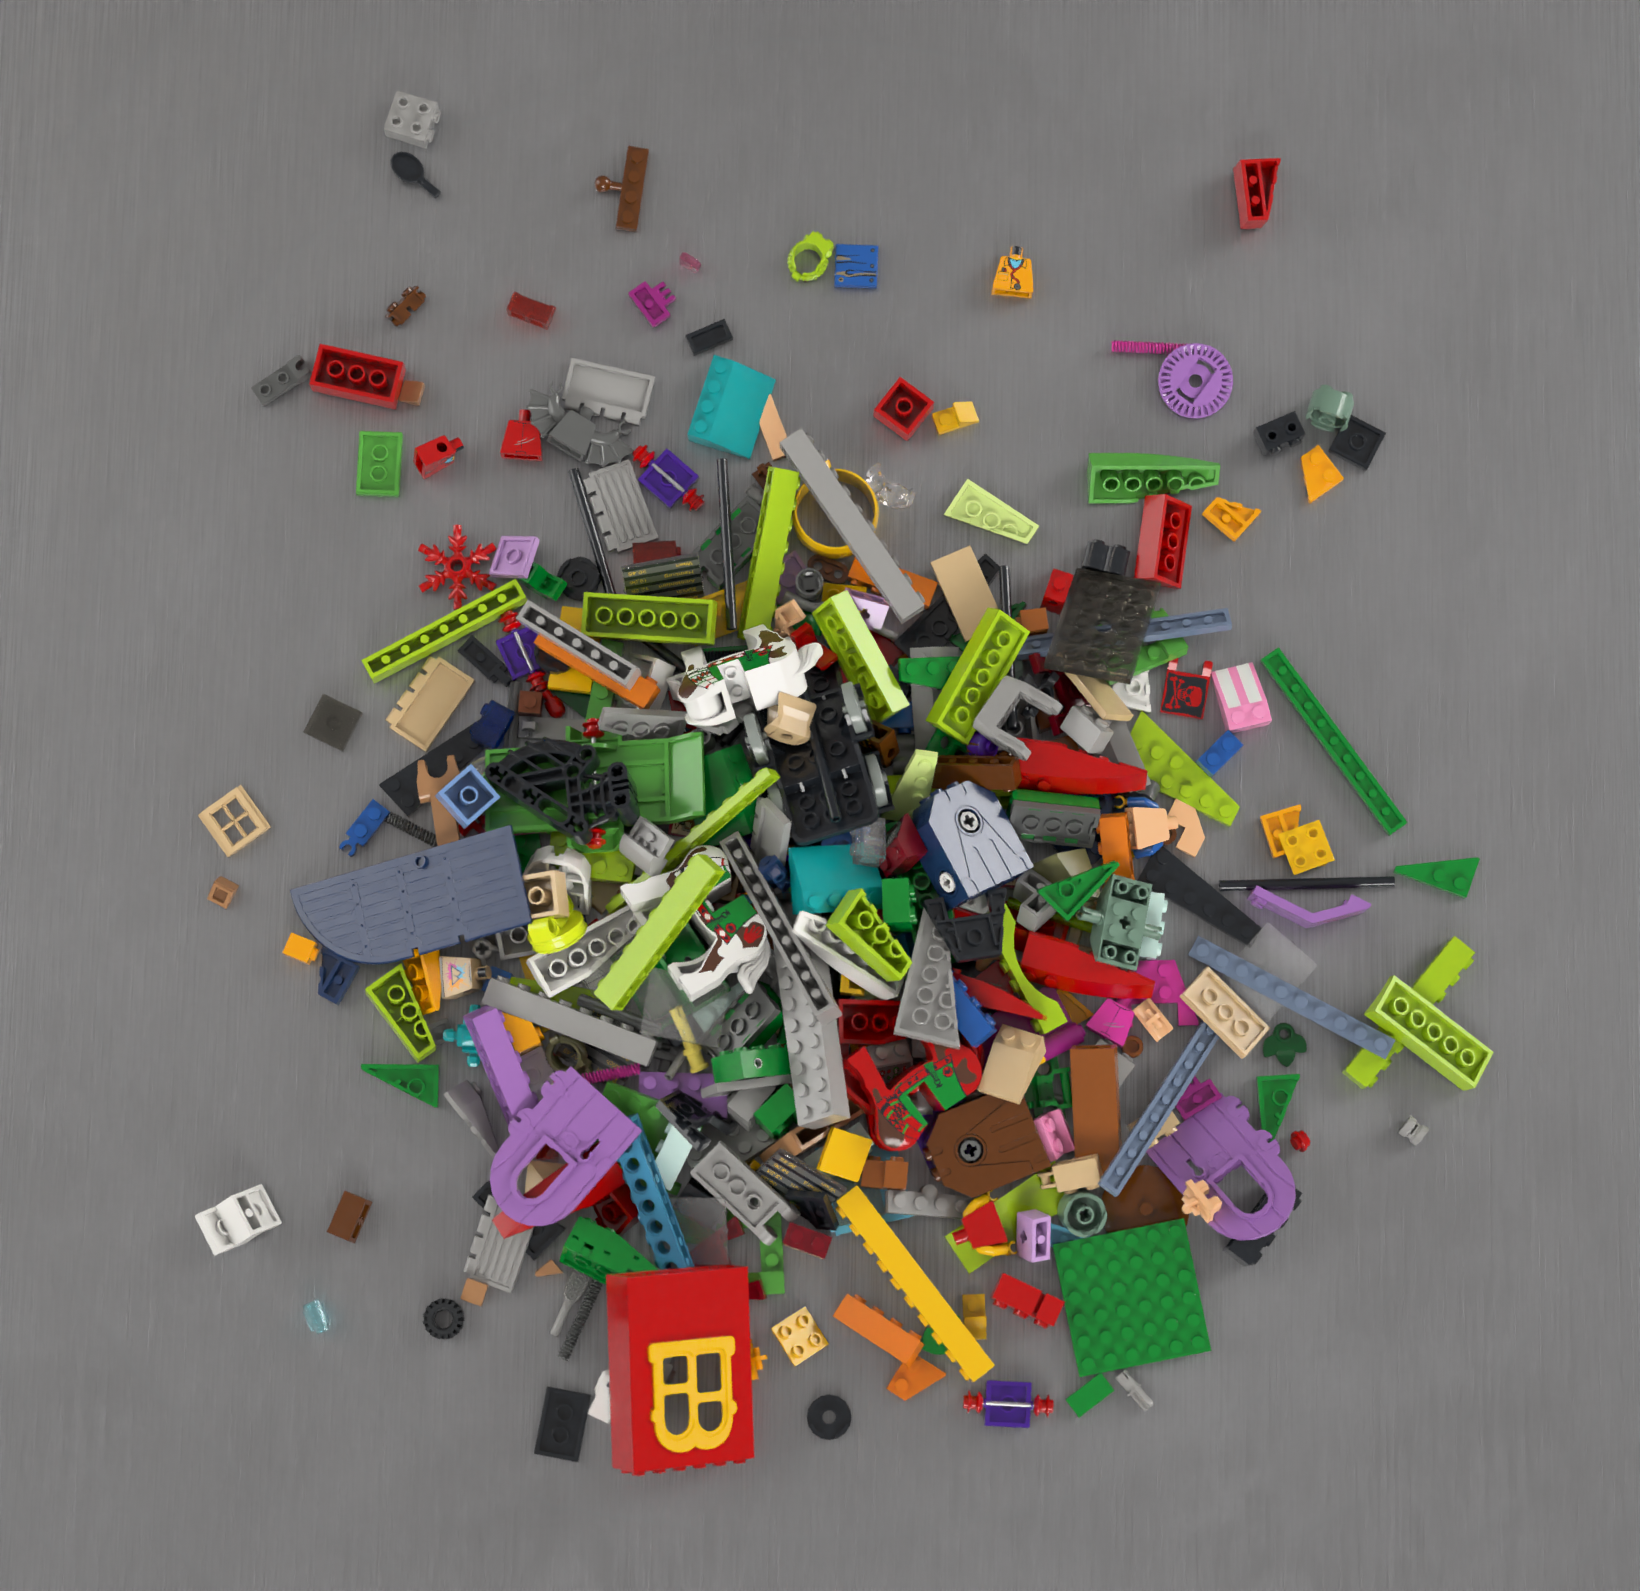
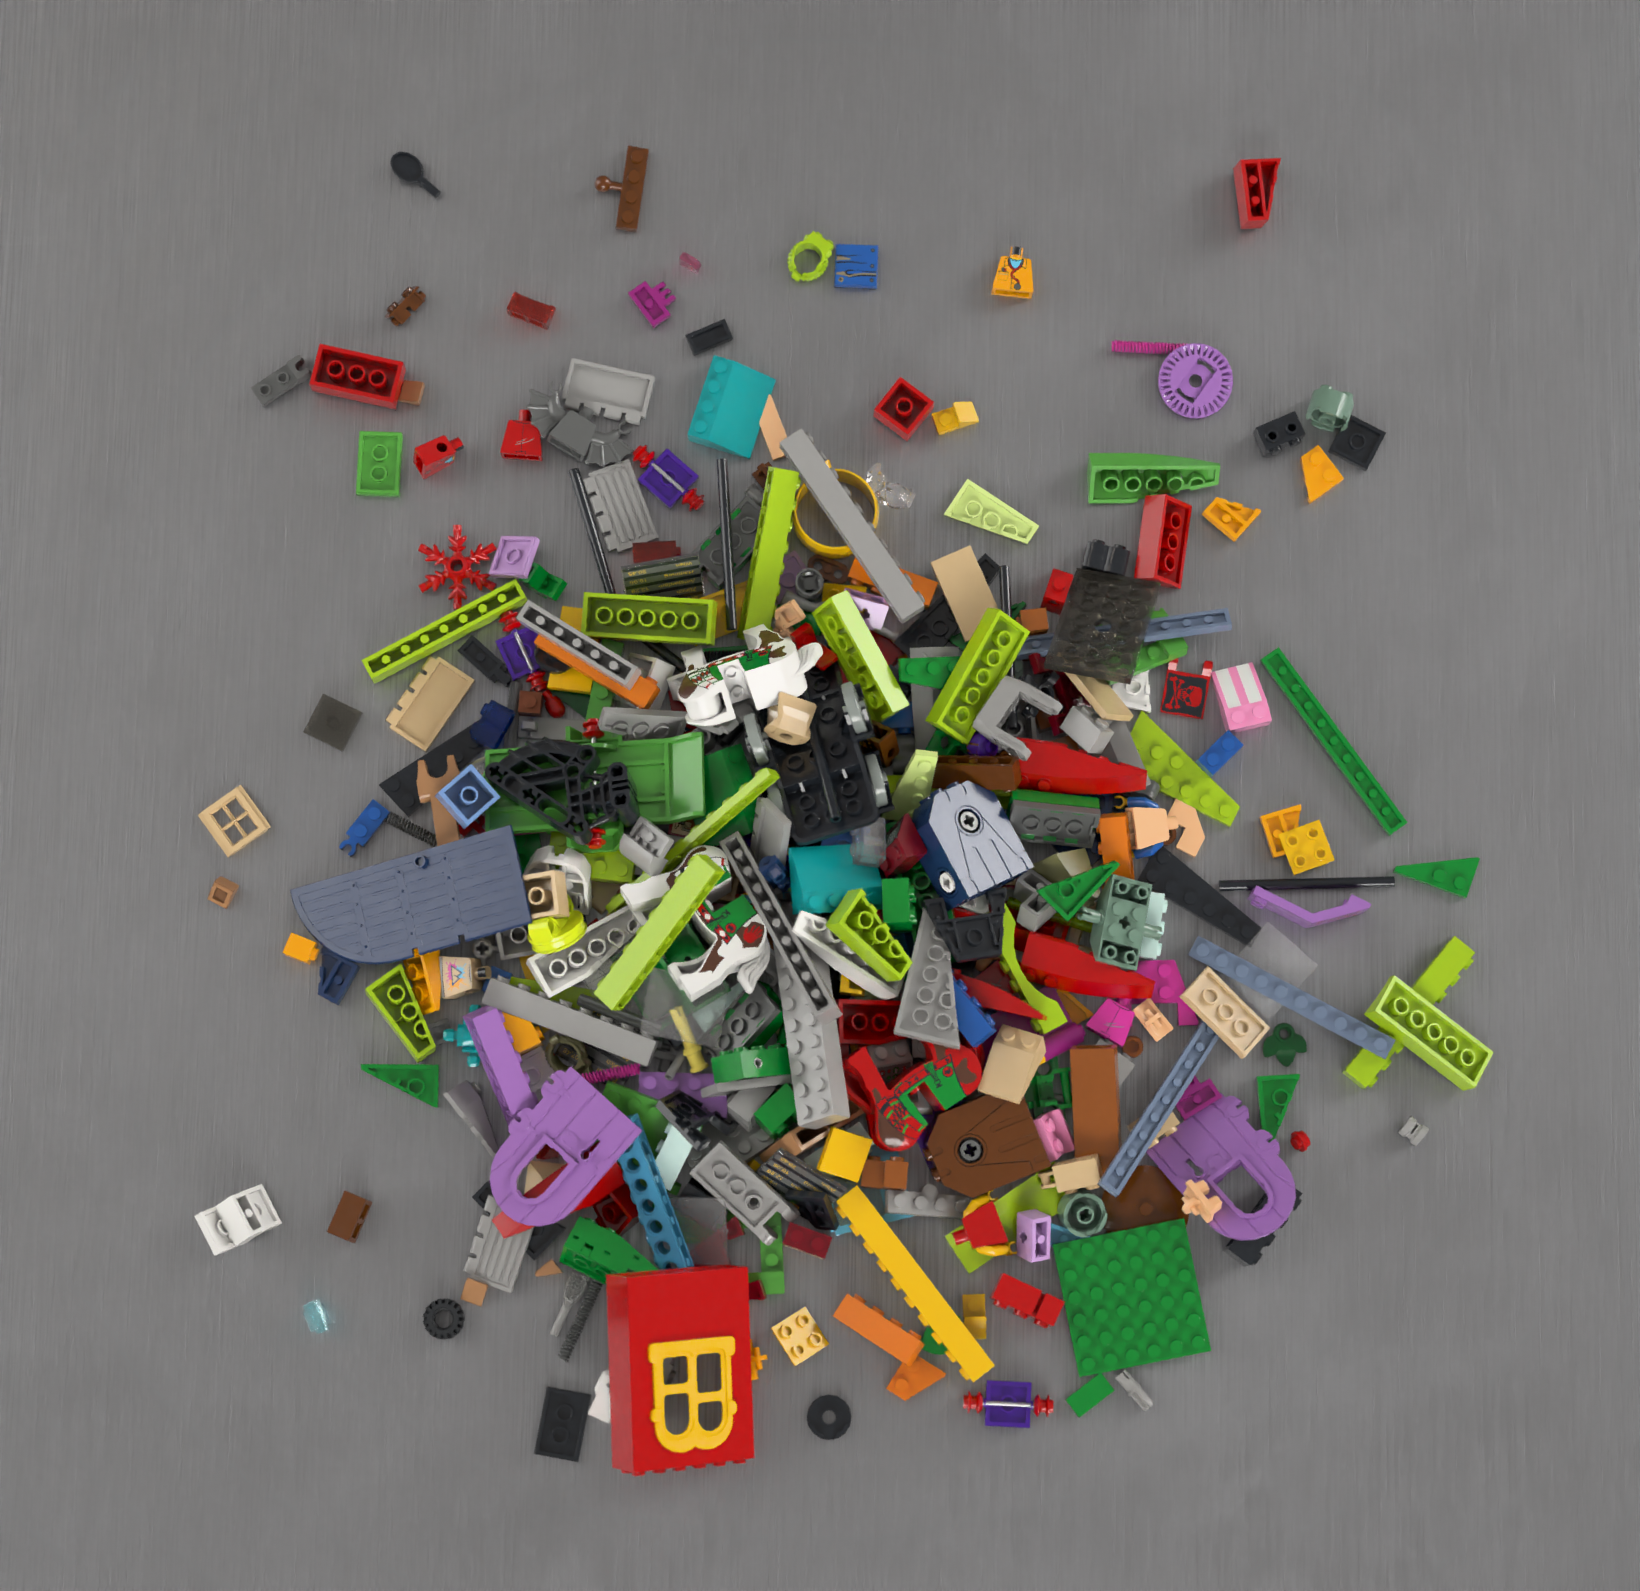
light grey brick [383,91,441,149] -> none
black tile [557,557,600,600] -> none

